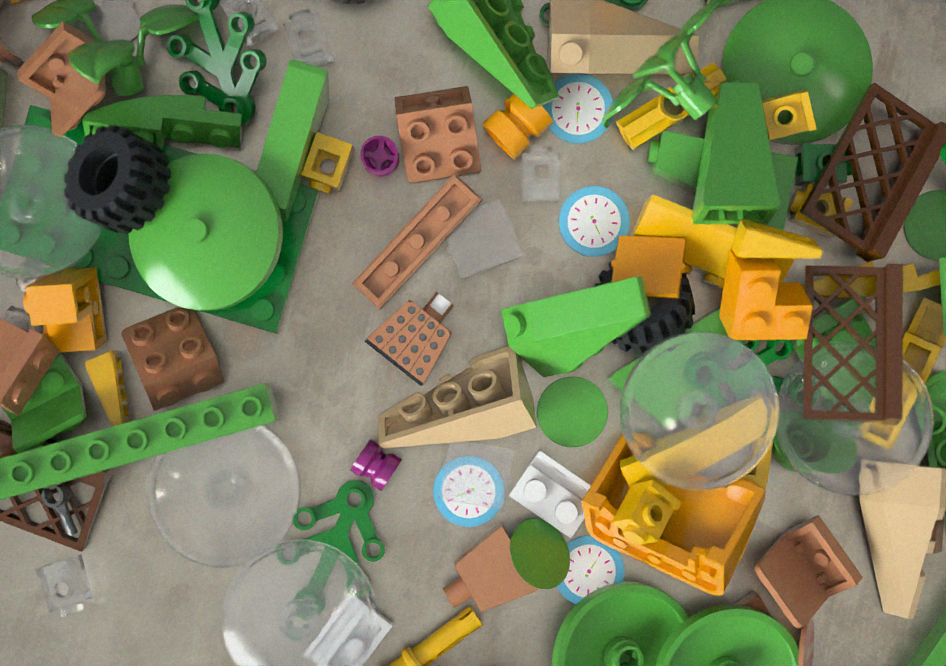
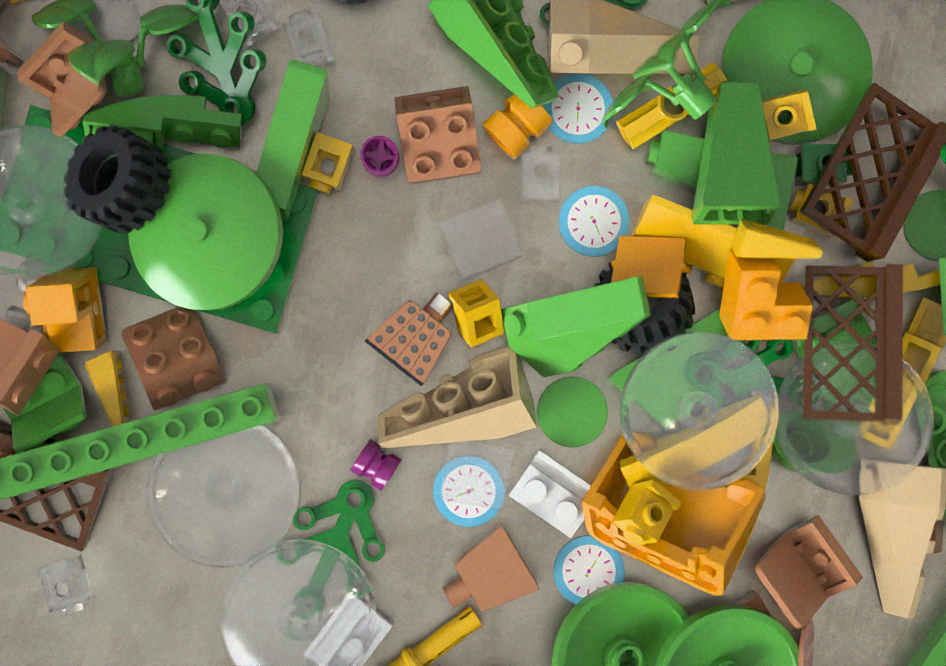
dark grey hand [41,484,78,536] -> none
nougat tile [352,173,483,309] -> none
bright green sticker [510,519,570,589] -> none
none -> yellow brick [448,279,504,347]

